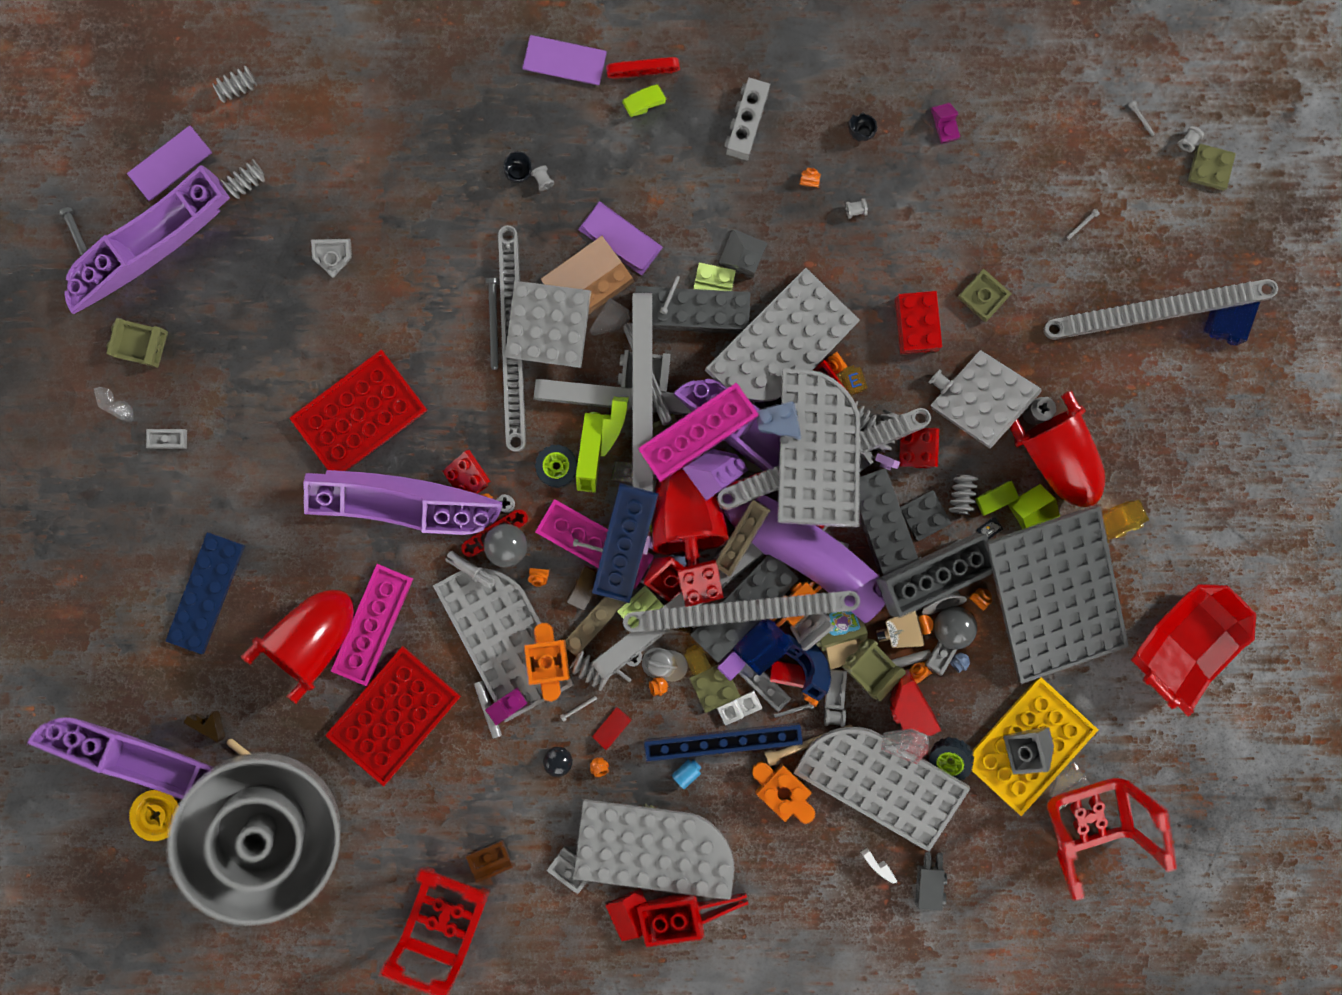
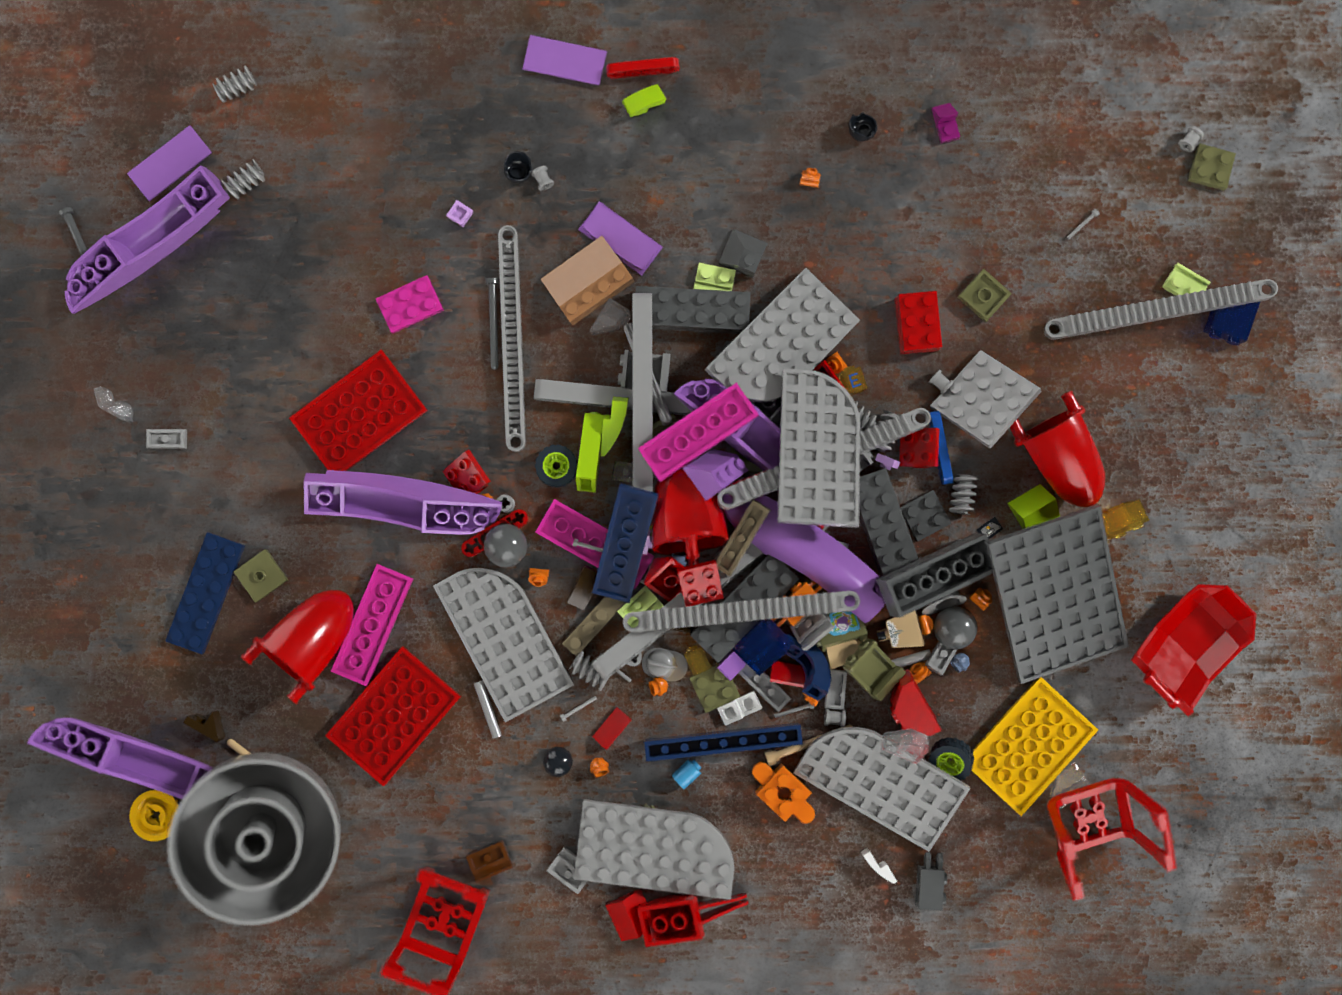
olive panel [106,318,168,368] -> none
light grey plate [311,239,352,278] -> none
light grey axle [446,551,496,588] -> none
magenta slope [485,687,528,725] -> none
light grey plate [505,281,591,368] -> none
orange brick [524,623,570,701] -> none
light grey piece [659,276,680,314] -> none
light grey brick [724,78,770,161] -> none
sand blue wing [757,401,802,439] -> none
light grey bush [845,198,868,219] -> none
lime slope [975,481,1019,516] -> none
dark grey slope [1003,727,1054,775] -> none
light grey piece [1022,397,1056,425] -> none
light grey piece [1128,101,1155,136] -> none
none -> olive plate [233,549,289,603]
none -> dark pink plate [376,275,444,334]
none -> lavender plate [446,200,473,227]
none -> blue beam [929,411,953,485]
none -> yellowish green plate [1162,263,1211,296]

